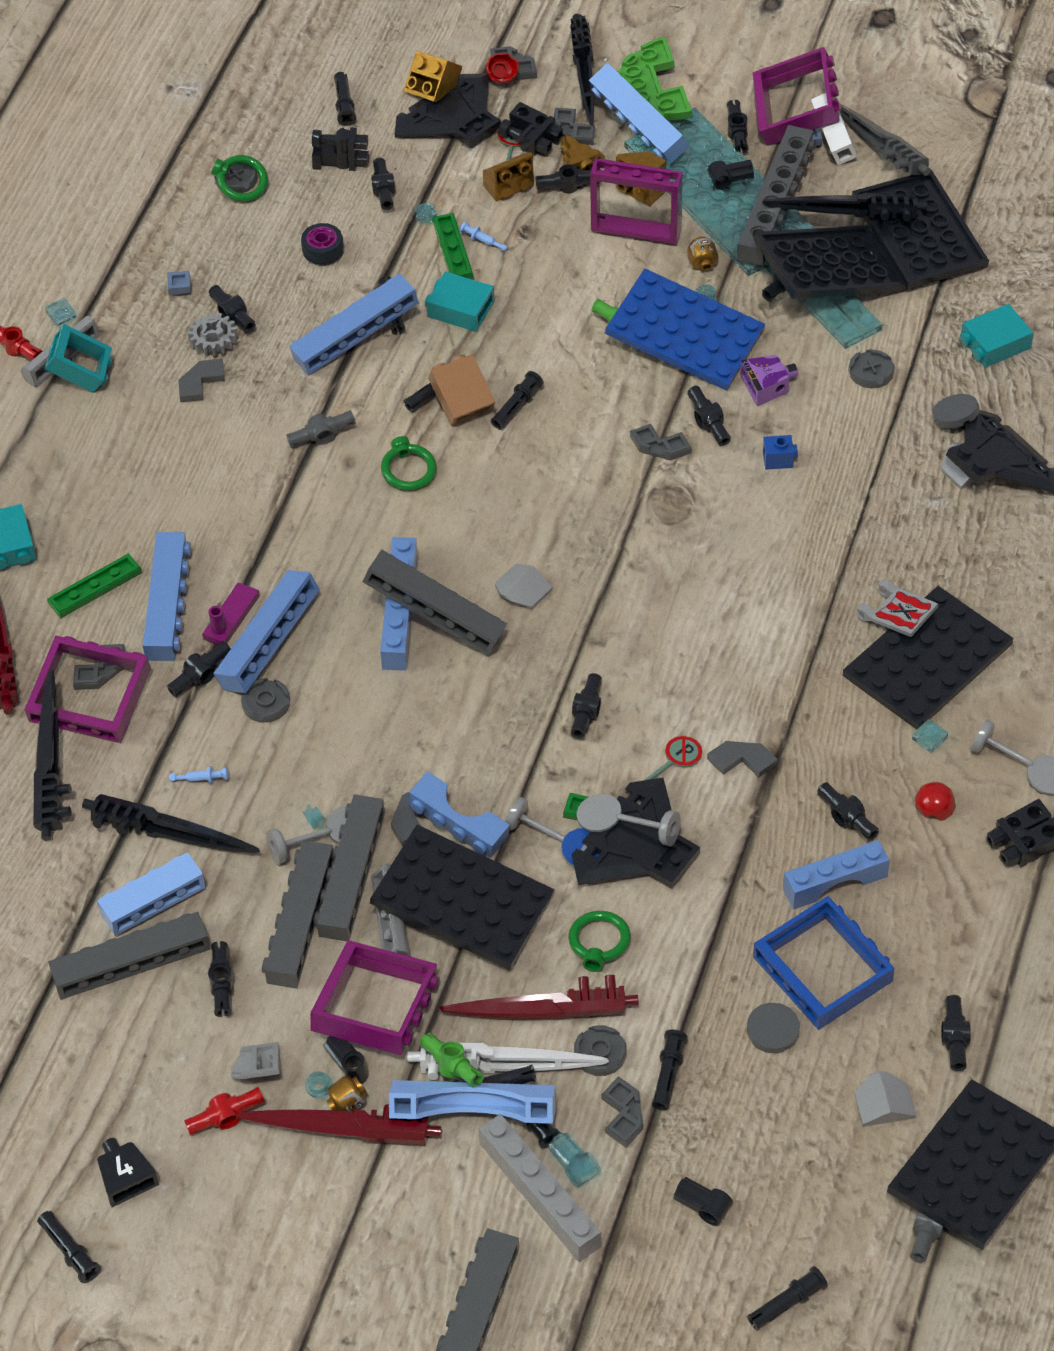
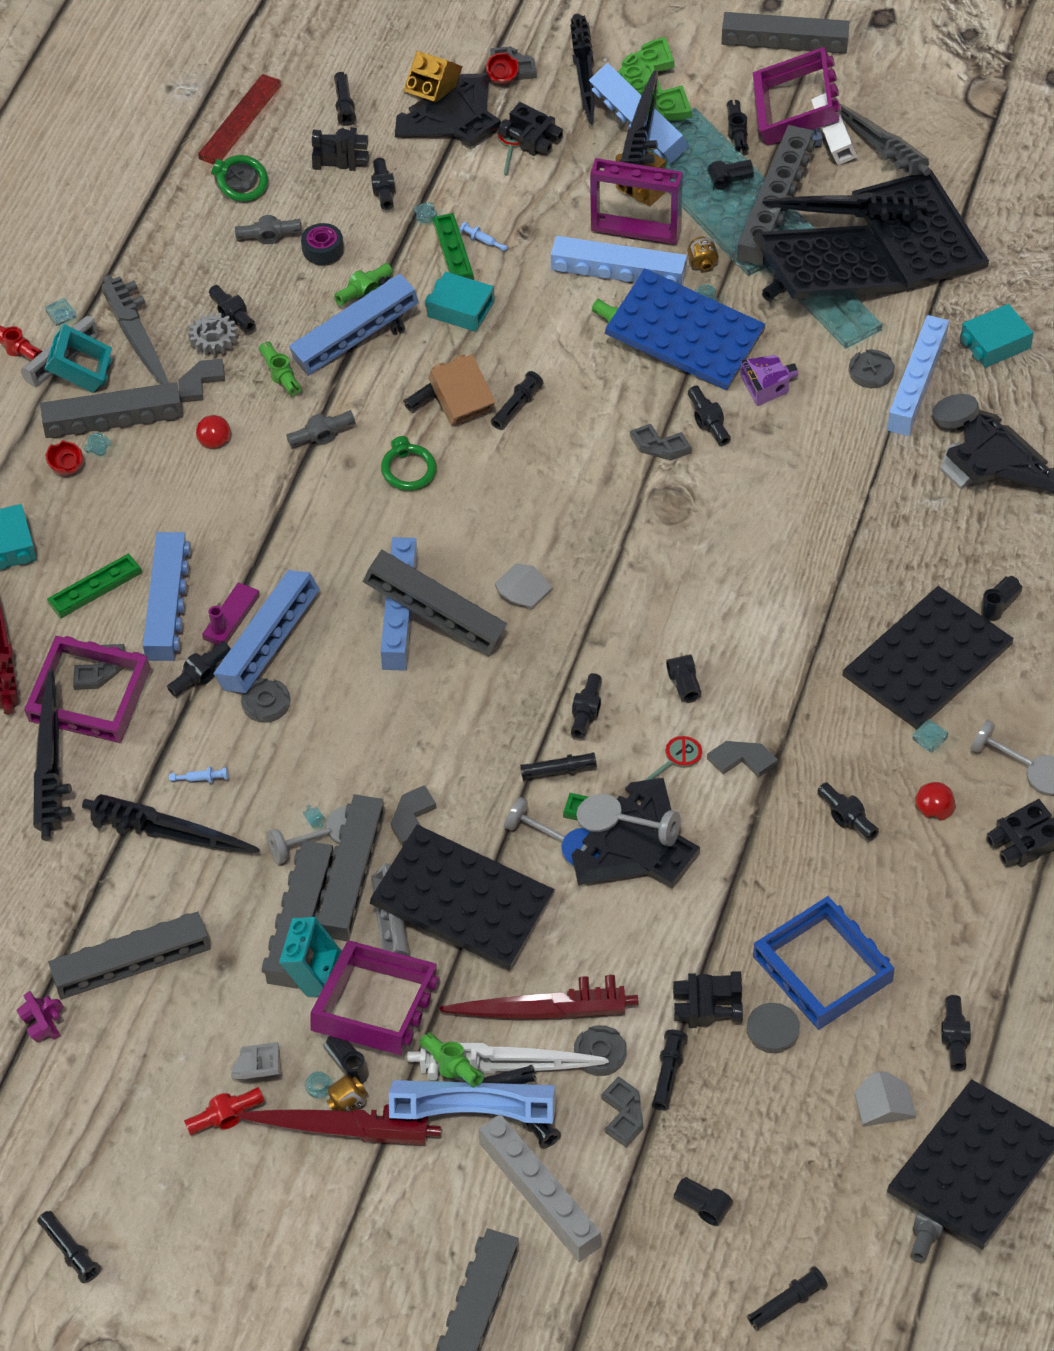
light blue brick [97,852,206,936] -> none
black torso [97,1138,159,1208] -> none
sand blue plate [167,271,191,295] -> none
black pin [208,941,234,1017] -> none
medium blue arch [408,771,510,858] -> none
pearl gold slope [483,152,534,202] -> none
black pin [535,164,601,194] -> none
clear light blue piece [548,1132,601,1188] -> none
dark grey tile [554,108,595,145] -> none
pearl gold rock [561,135,605,170] -> none
green piece [568,911,631,972] -> none
blue brick [763,435,798,470] -> none
medium blue arch [783,840,890,910] -> none
light grey flag [857,579,938,637] -> none
none -> magenta hips [16,991,63,1043]
none -> dark grey brick [40,382,183,438]
none -> red hair [45,440,84,476]
none -> clear light blue plate [84,433,111,456]
none -> dark grey piece [102,275,168,384]
none -> red hair [196,415,232,449]
none -> clear red tile [198,74,281,164]
none -> dark grey pin [235,215,302,244]
none -> bright green pin [258,341,302,396]
none -> teal window [279,917,342,997]
none -> bright green pin [334,263,393,306]
none -> black pin [520,752,597,780]
none -> light blue brick [550,236,687,285]
none -> black piece [621,69,658,166]
none -> black piece [666,654,701,703]
none -> black hips [673,971,743,1028]
none -> dark grey brick [721,12,850,54]
none -> light blue brick [887,315,949,436]
none -> black piece [981,575,1023,621]

